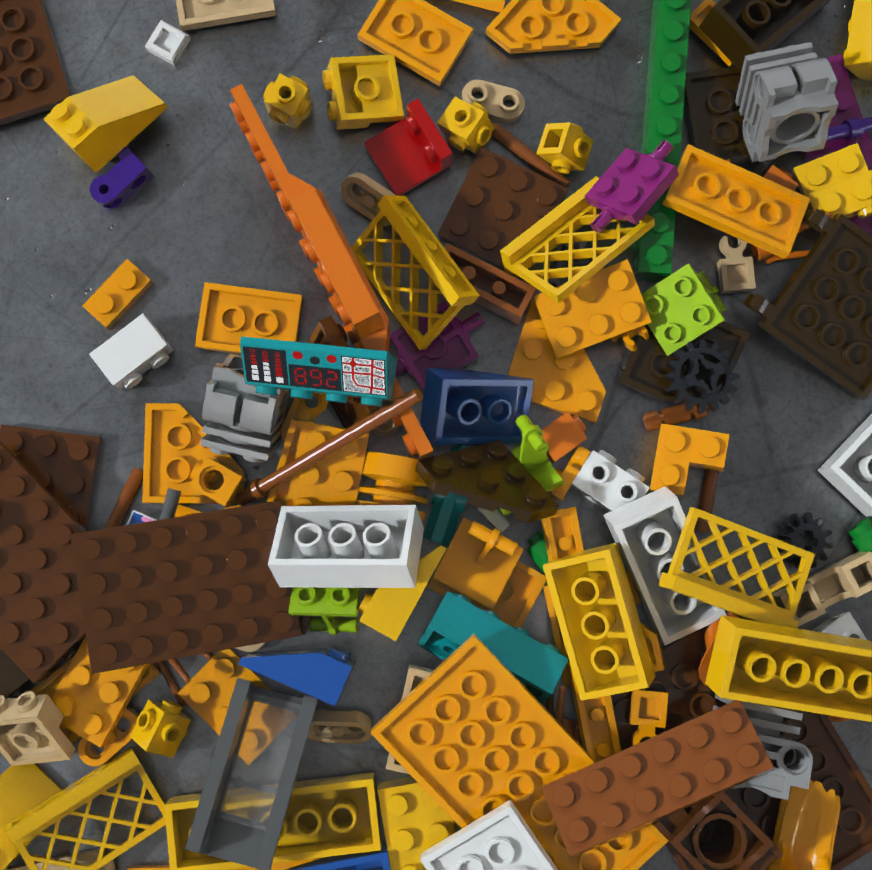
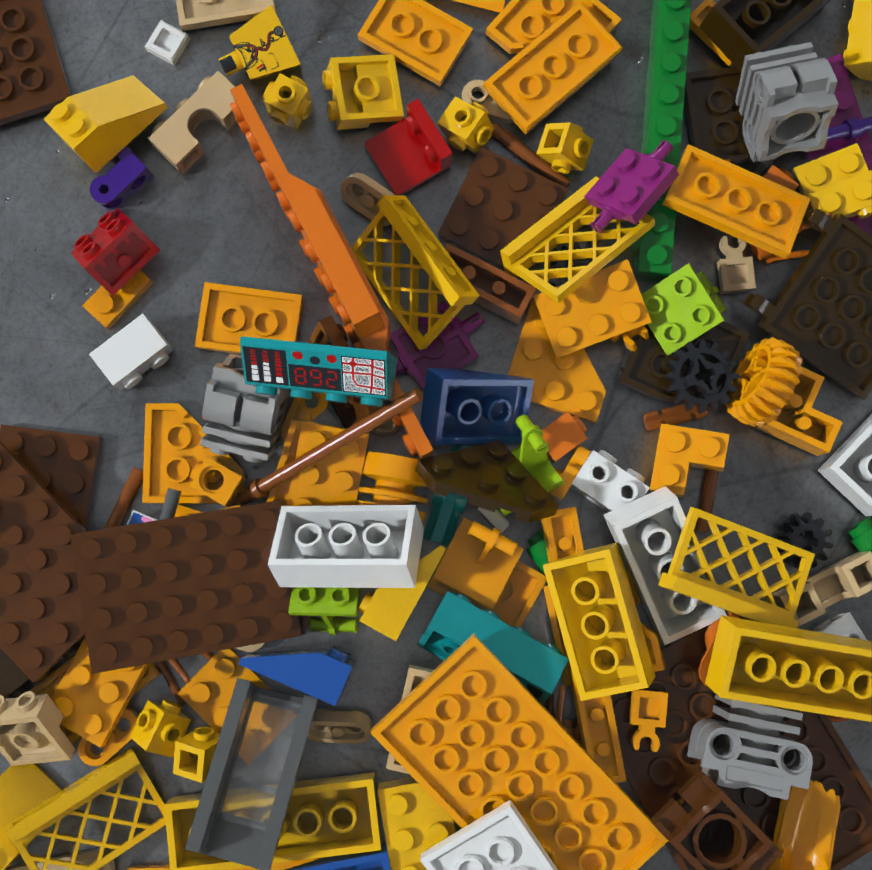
dark orange plate [541,700,774,858] -> none
none -> red bracket [71,209,160,296]
none -> tan arch [148,71,237,175]
none -> yellow brick [173,727,220,783]
none -> yellow torso [219,5,301,81]
none -> light orange tile [483,1,623,135]
none -> light orange gear [725,337,803,427]
none -> light orange brick [756,367,843,456]

